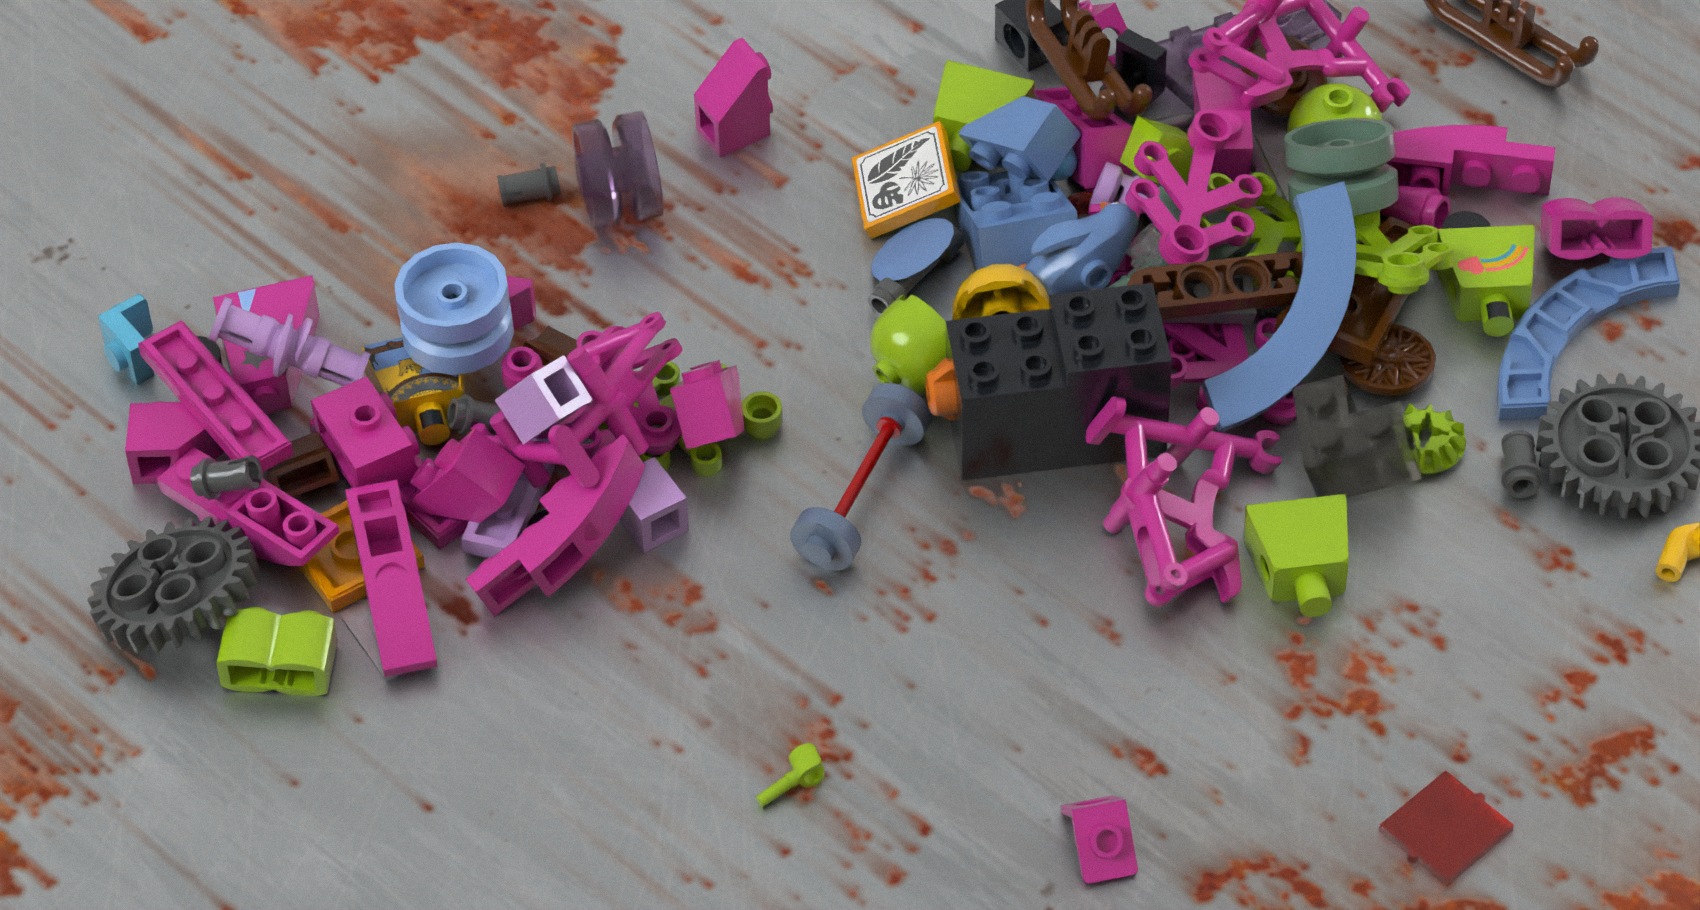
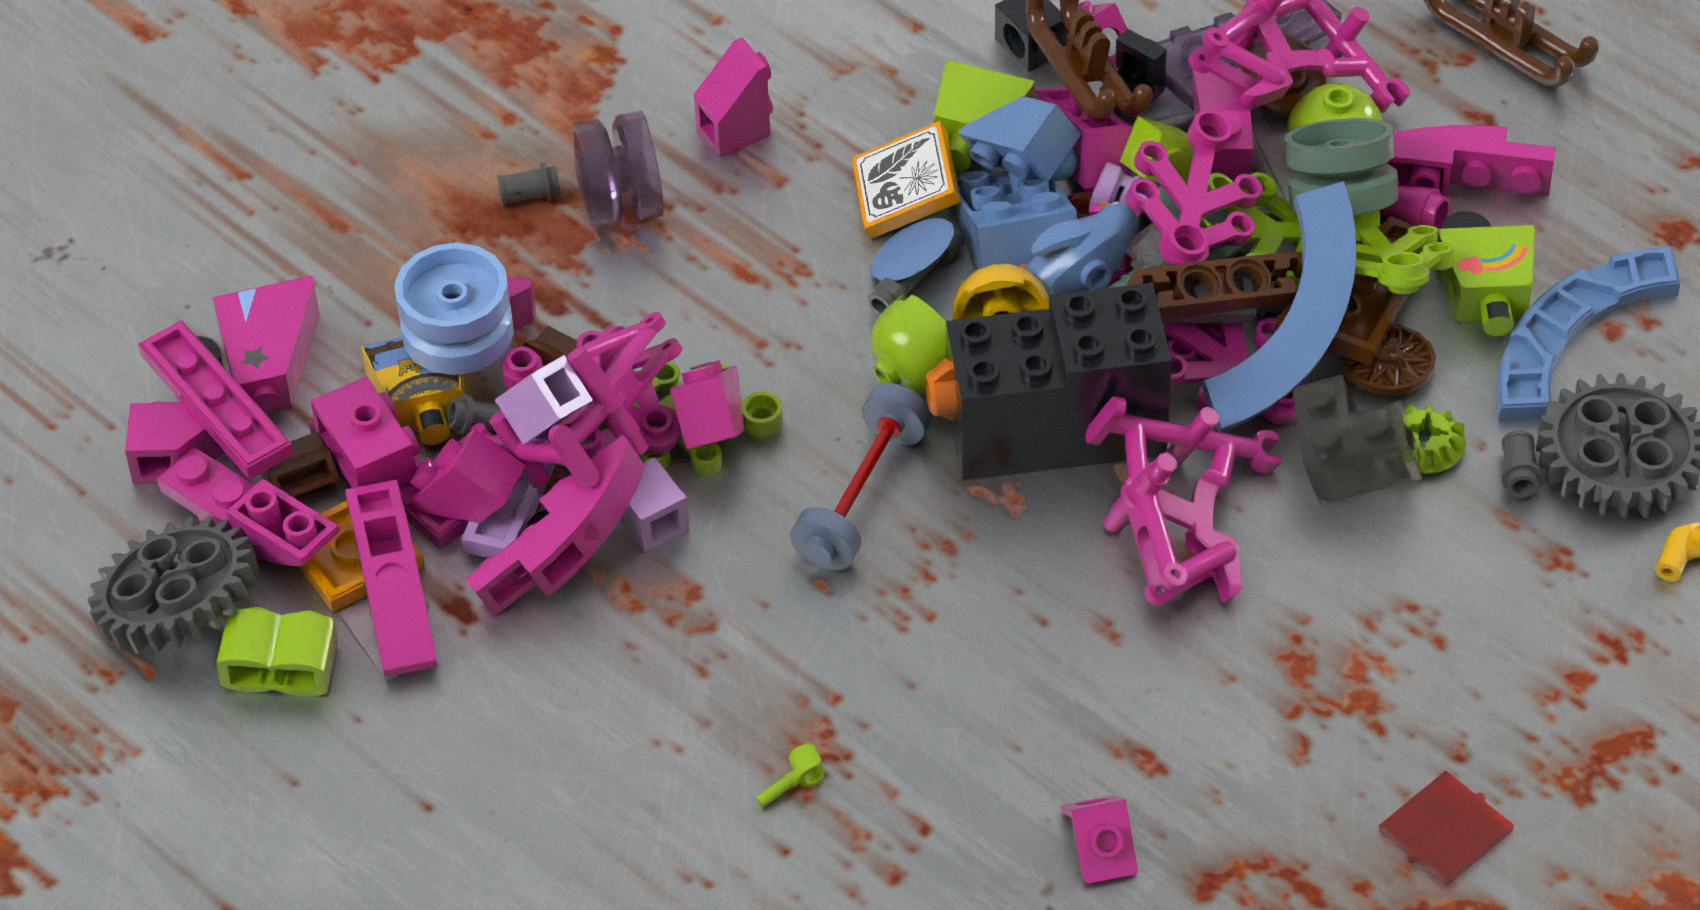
medium azure bracket [98,294,155,385] -> none
dark grey pin [190,455,263,500] -> none
lavender piece [209,297,371,386] -> none
lime torso [1243,494,1349,617] -> none
dark pink brick [1540,197,1653,260] -> none

